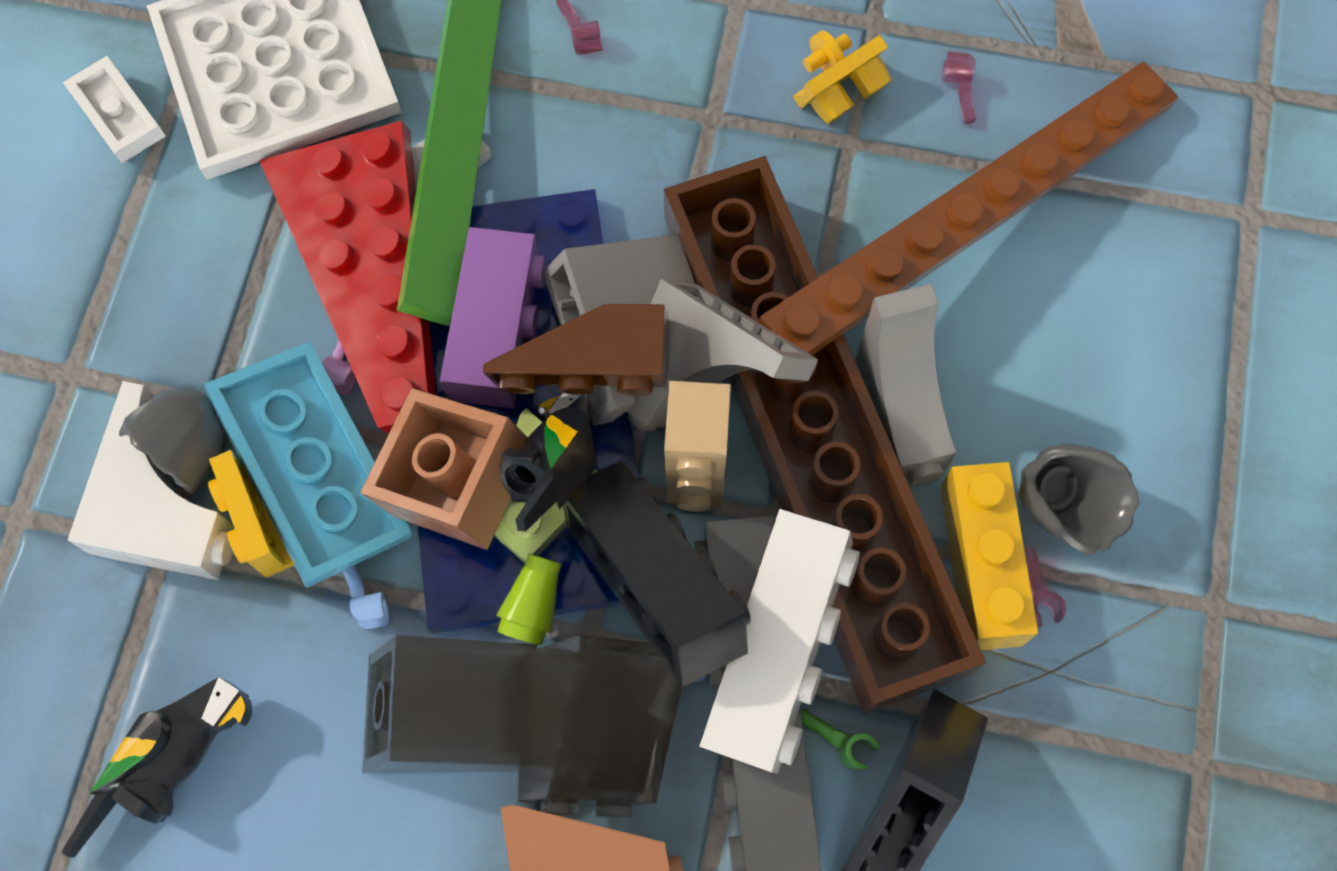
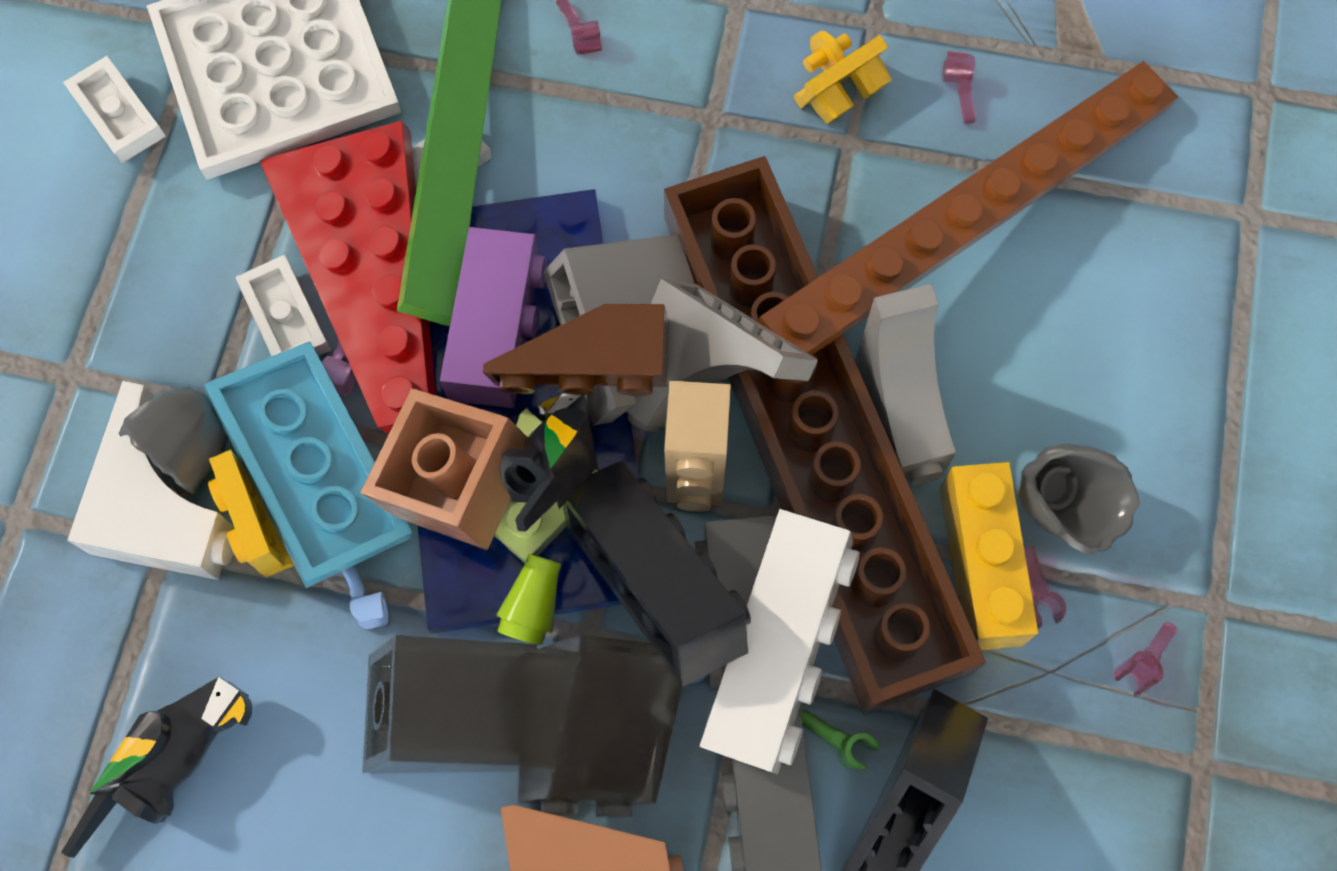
none -> white plate [235,254,331,356]
none -> clear pink hand [1114,622,1177,697]

